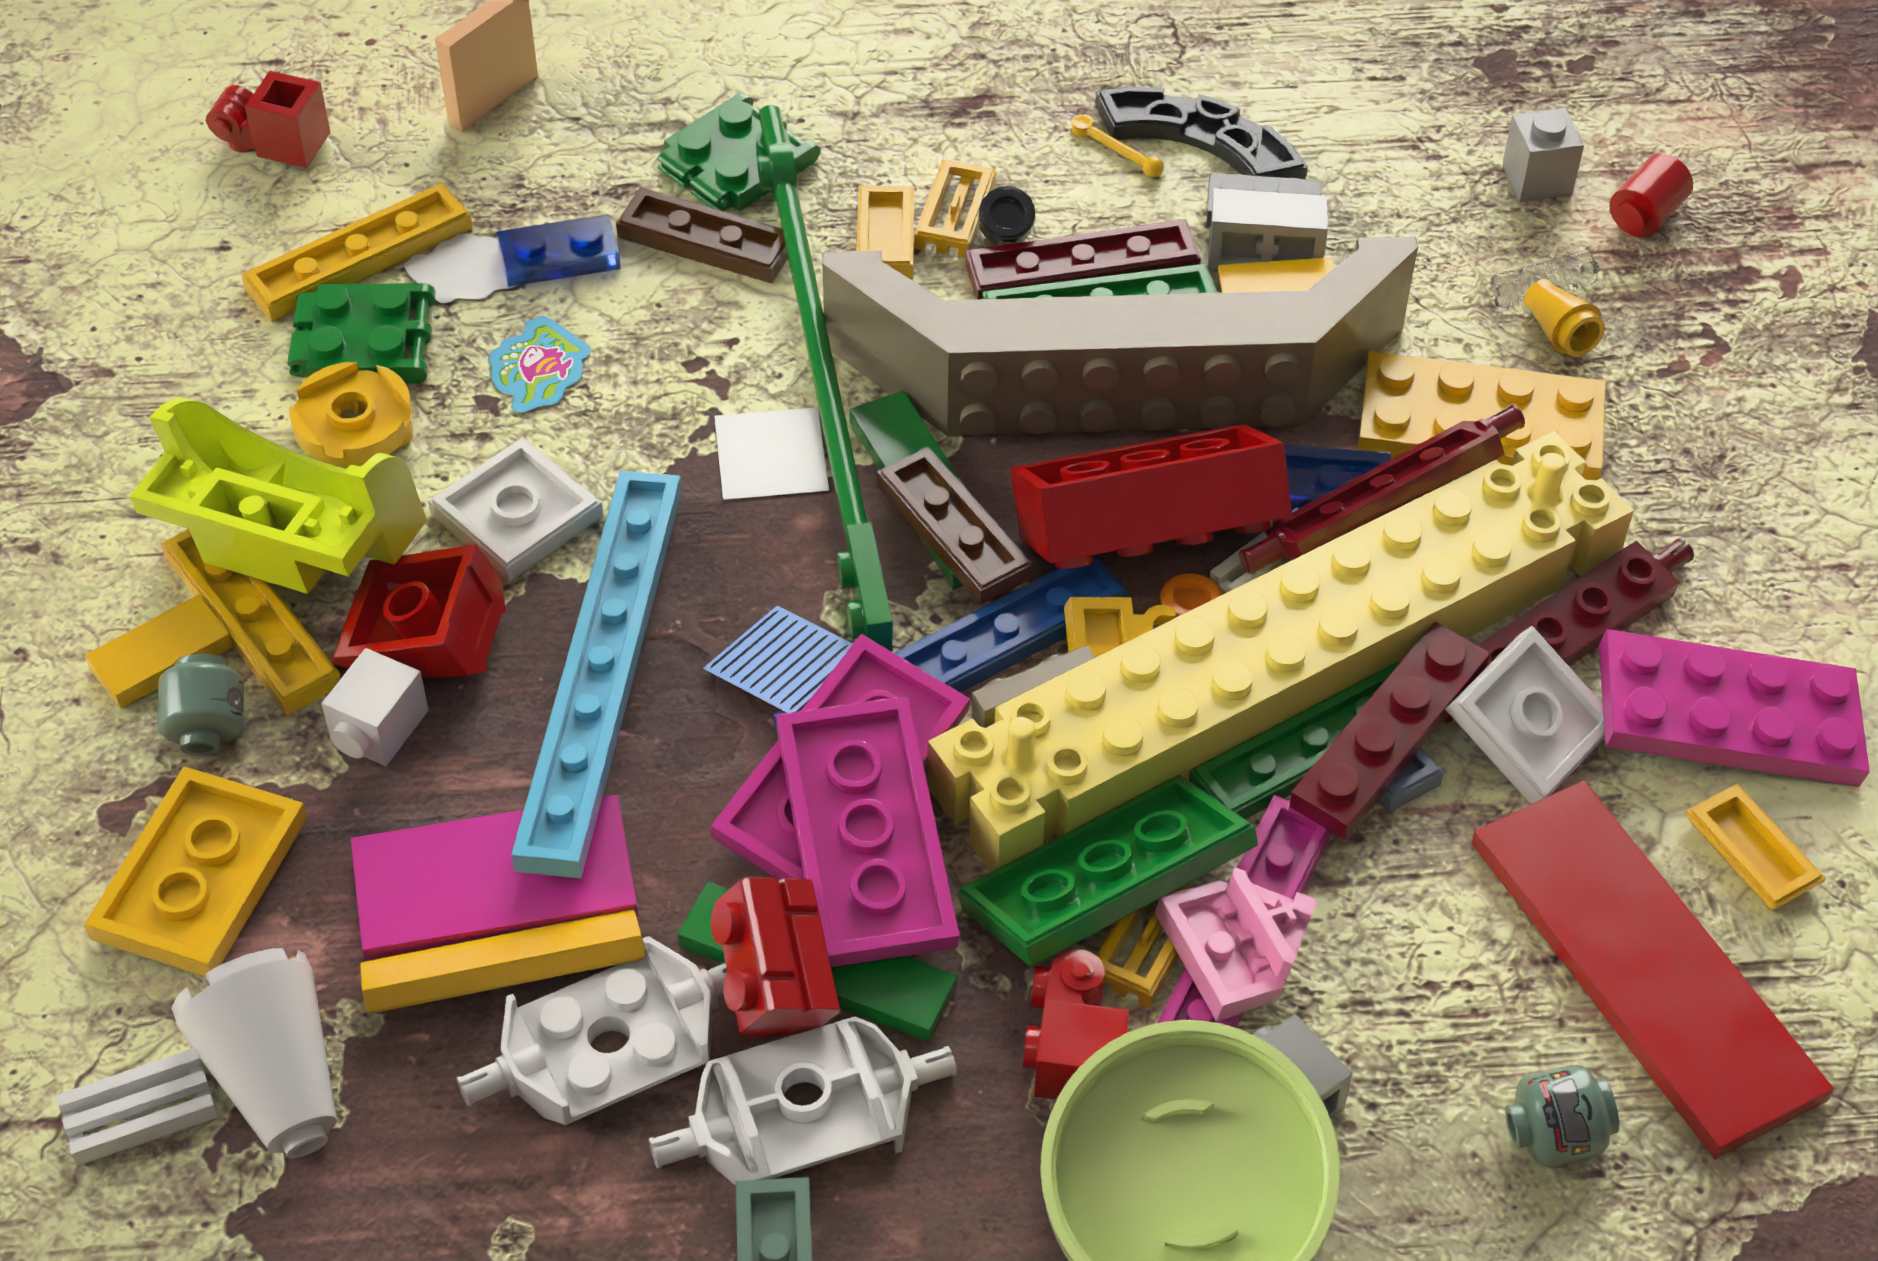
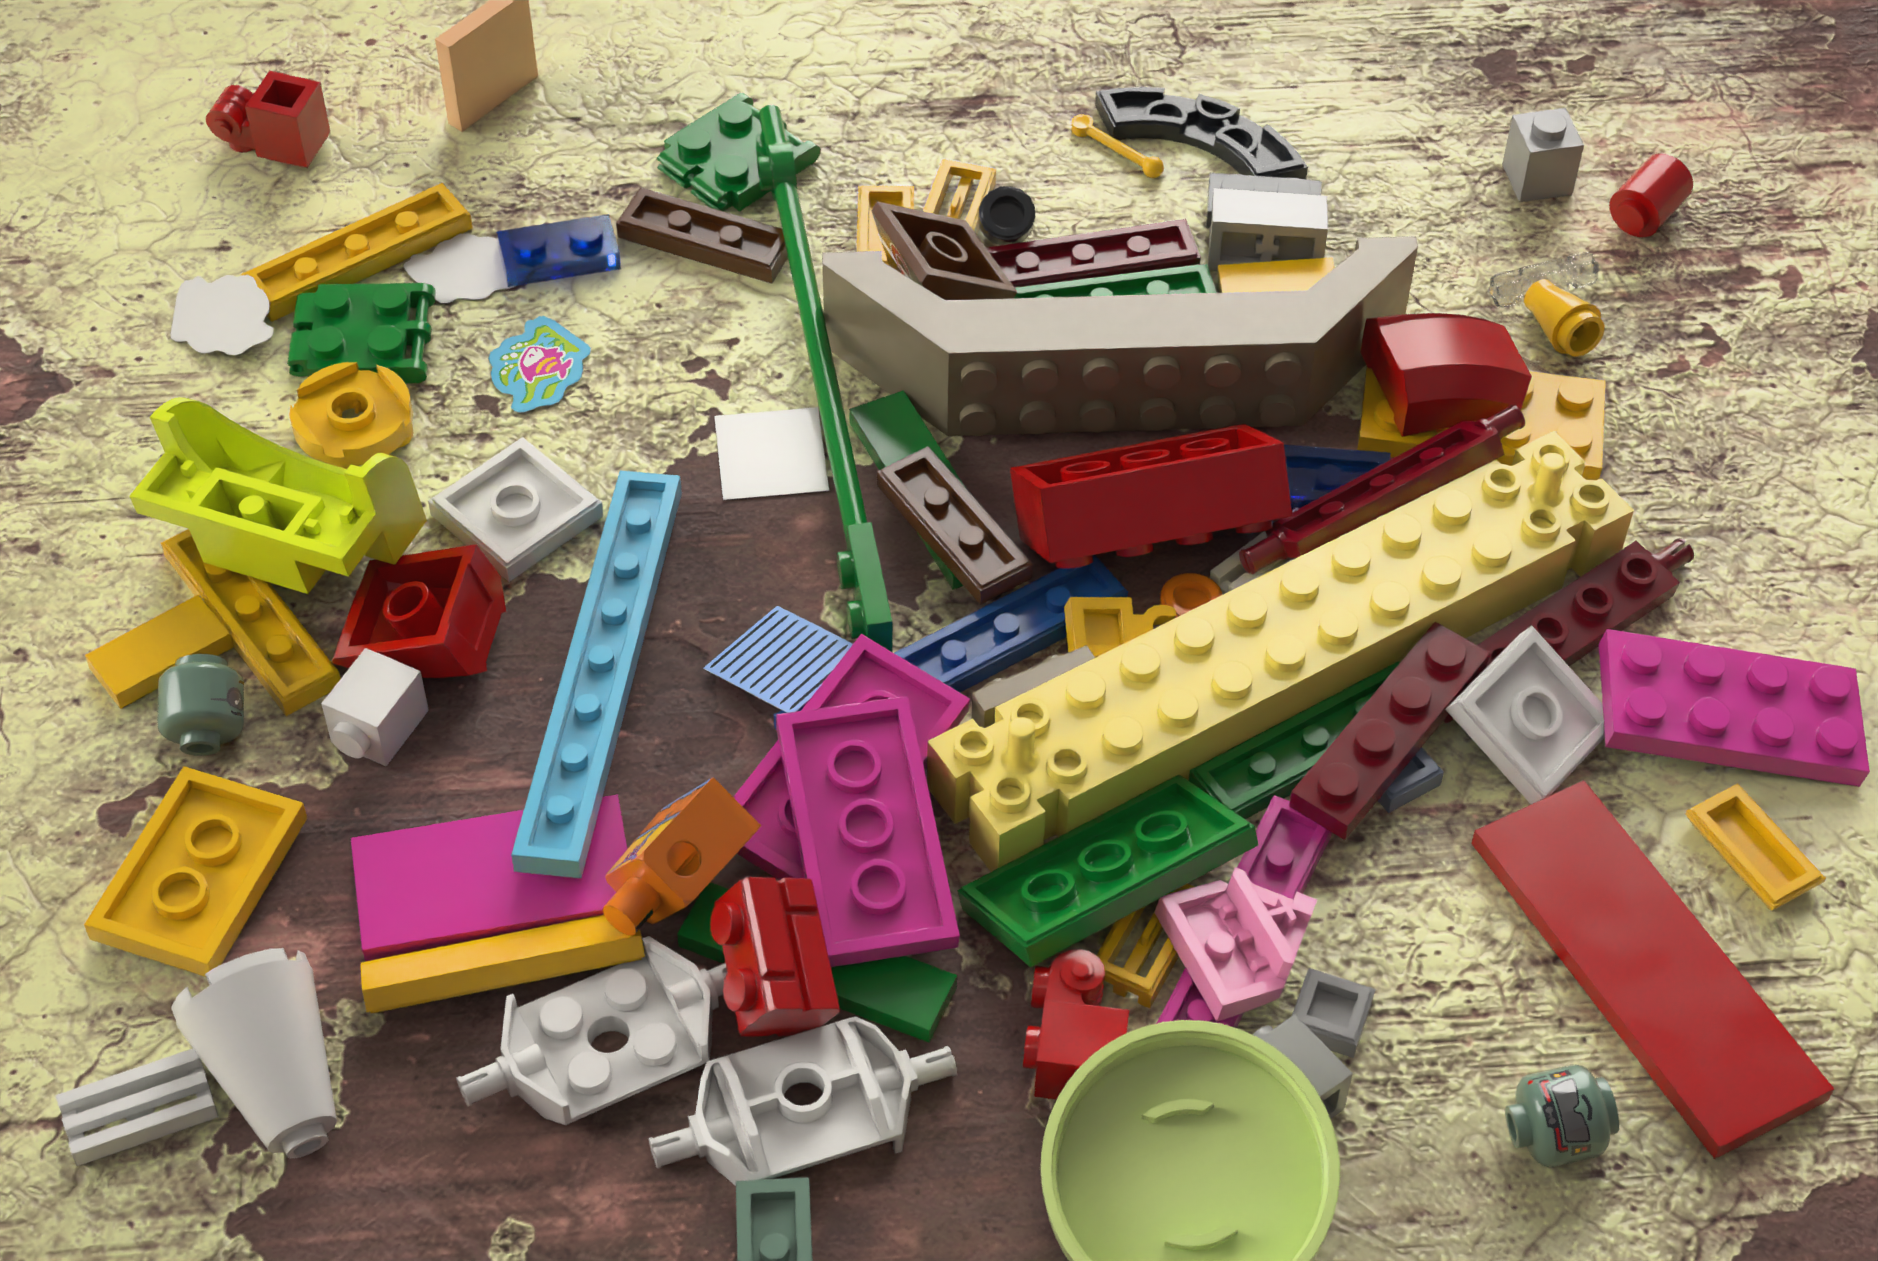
none -> white sticker [170,275,274,356]
none -> orange torso [603,777,761,936]
none -> reddish brown slope [871,202,1017,300]
none -> light grey tile [1292,968,1375,1058]
none -> red slope [1360,313,1532,437]

